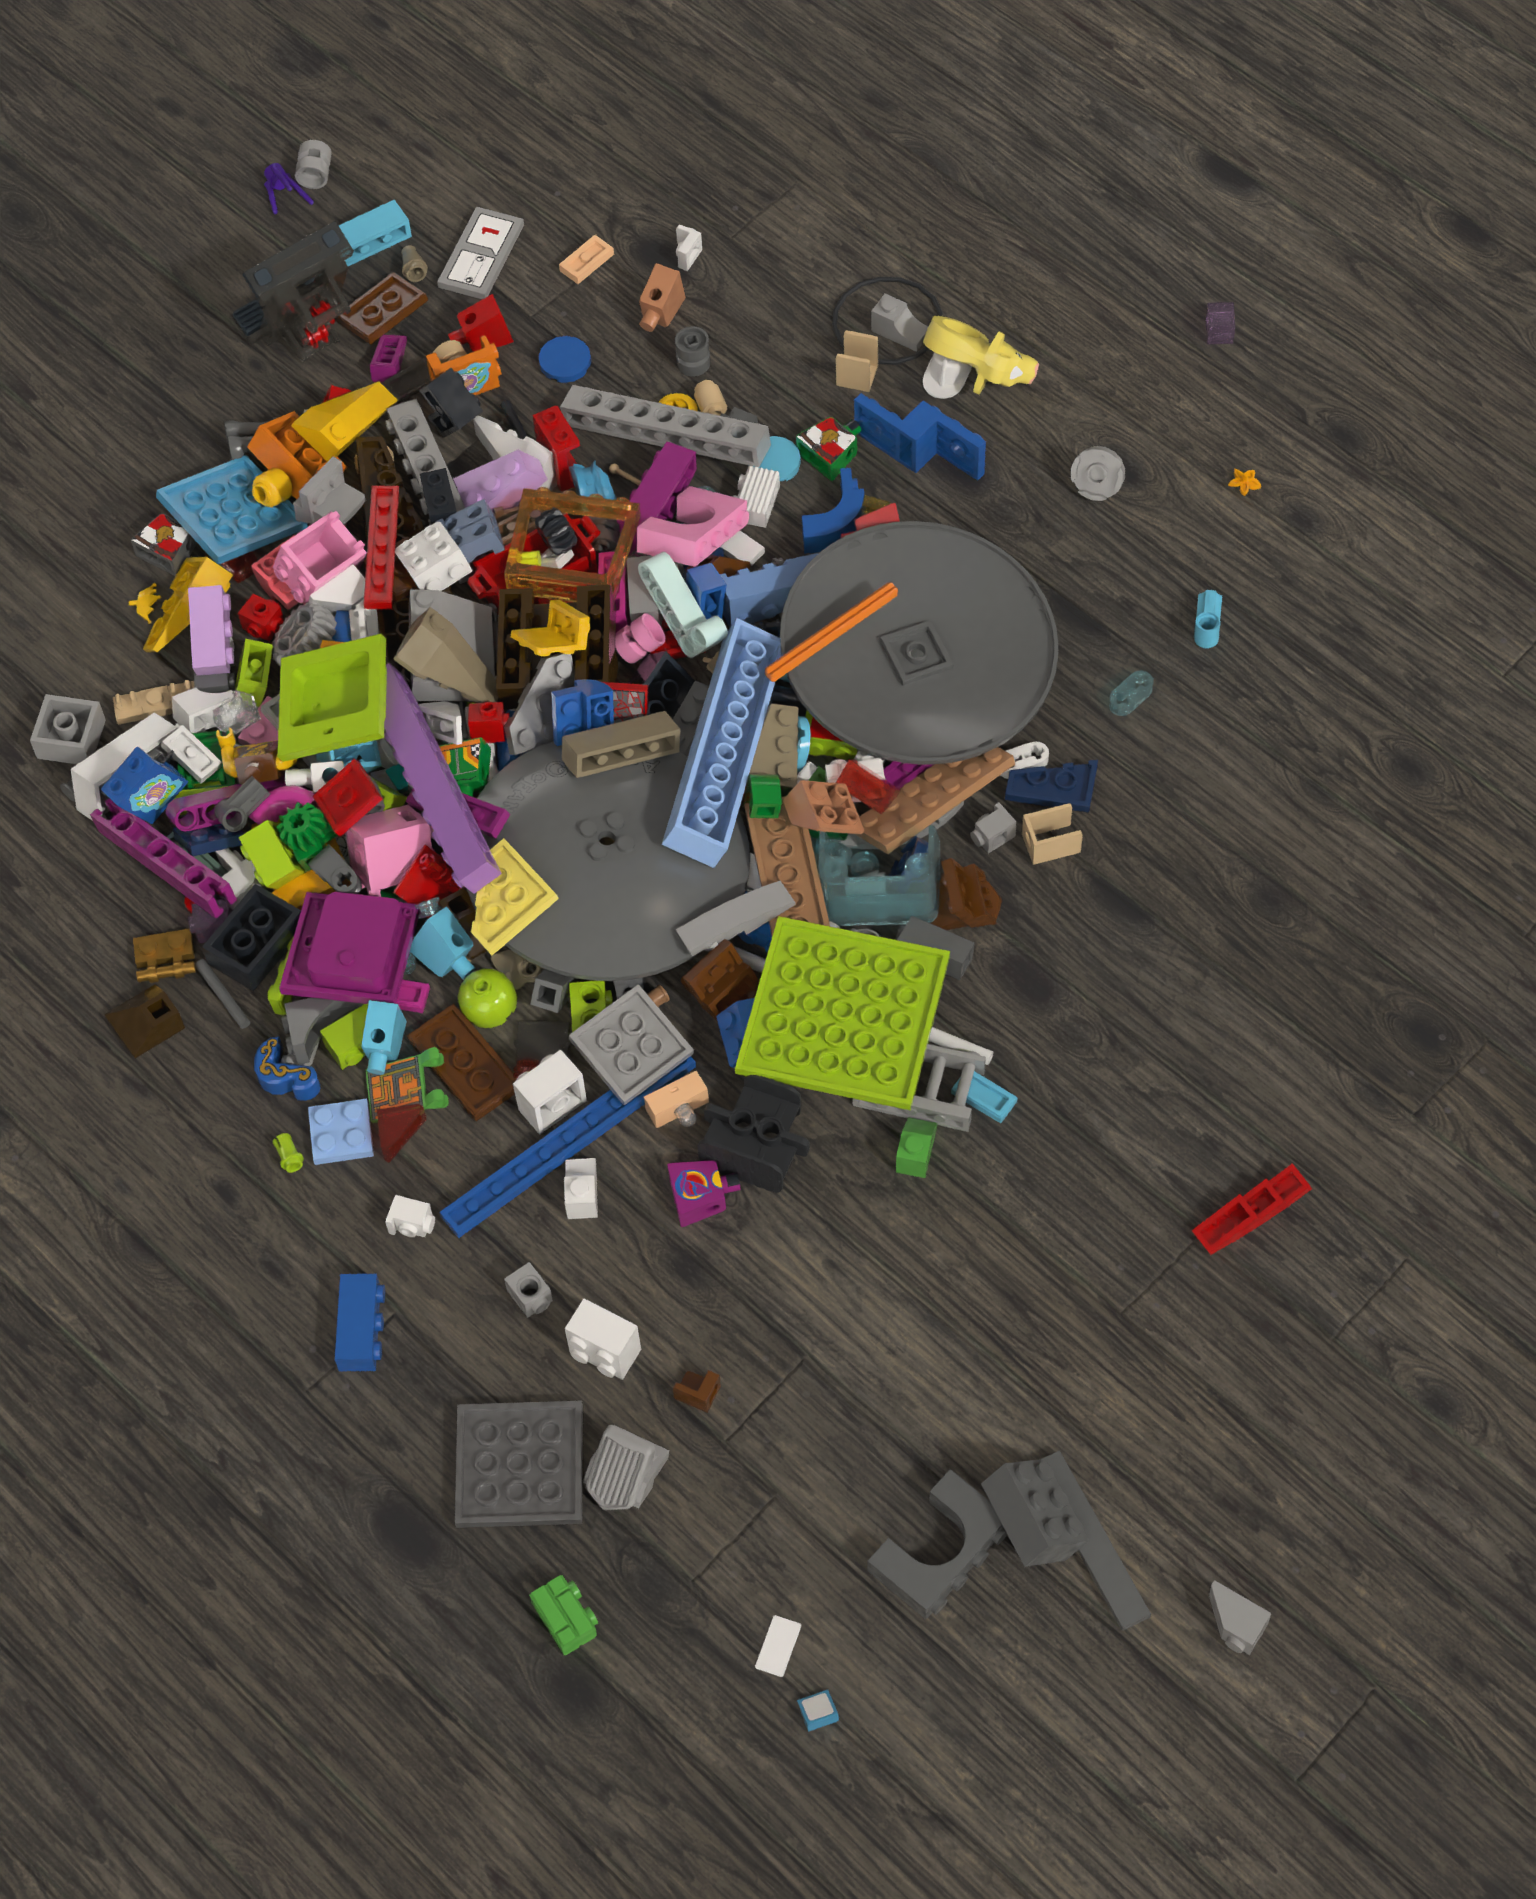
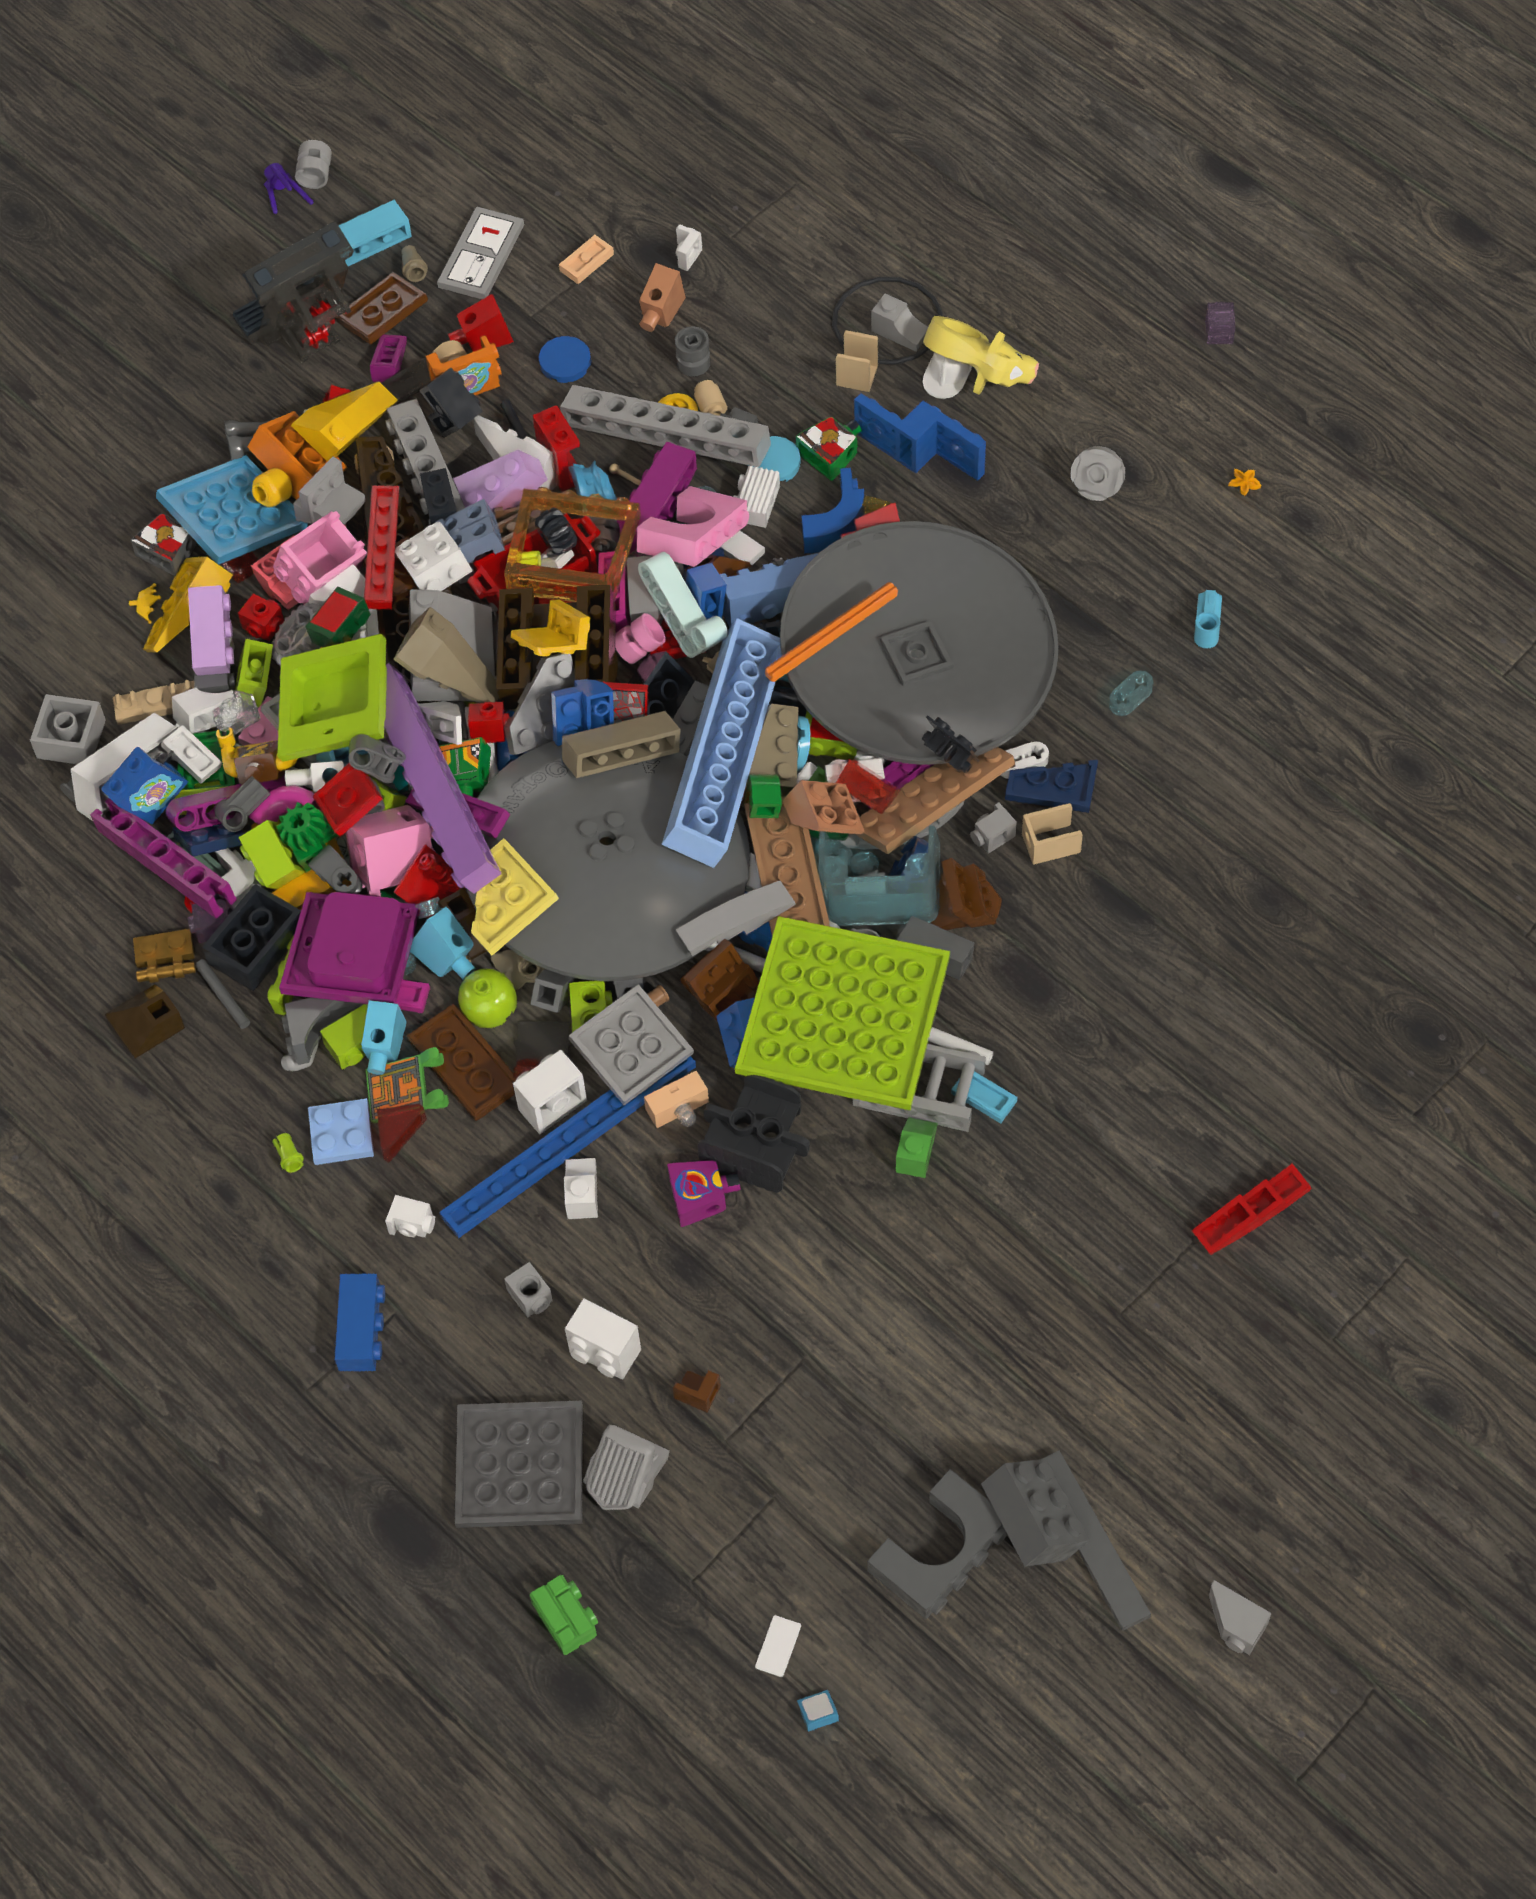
blue animal [254,1036,321,1101] -> none
none -> brick [305,586,371,648]
none -> dark grey piece [349,734,406,783]
none -> black hinge [922,715,980,774]

